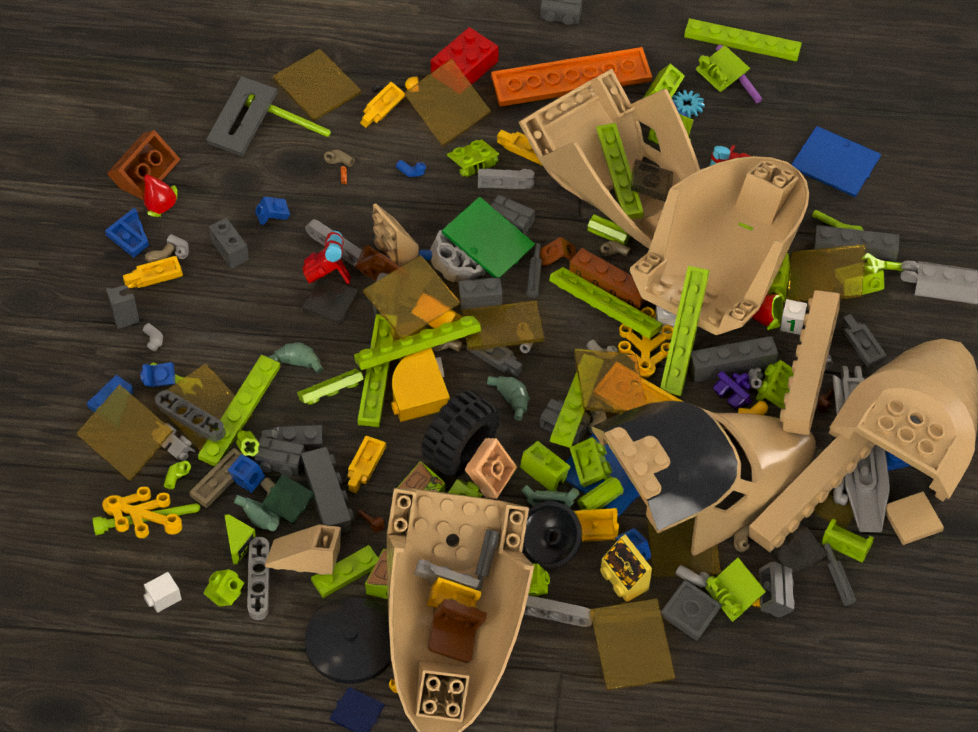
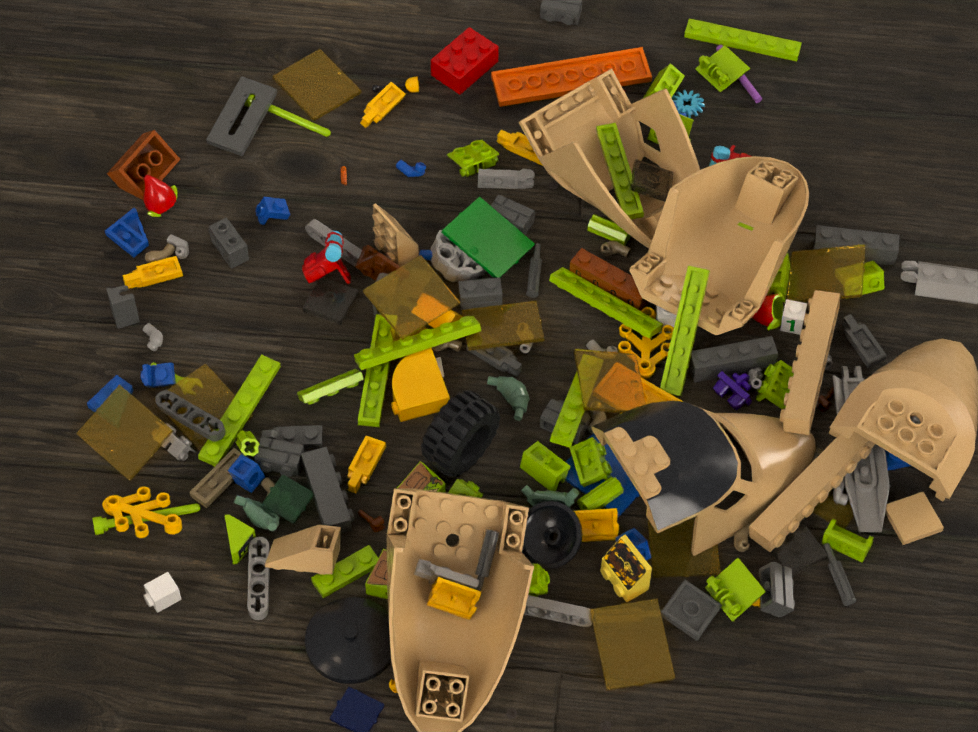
lime arm [164,461,191,489] -> none
lime brick [203,569,244,607] -> none
sand green piece [268,342,324,374] -> none
dark tan arm [324,150,355,167] -> none
clear yellow piece [404,59,491,146] -> none
reddish brown bracket [428,599,487,663] -> none
light nougat brick [465,438,517,499] -> none
dark orange bracket [540,237,577,267] -> none
light grey arm [676,565,710,588] -> none
yellow arm [738,401,768,415] -> none
blue piece [791,126,881,197] -> none
lime piece [812,210,864,231] -> none
lime piece [862,253,903,274] -> none

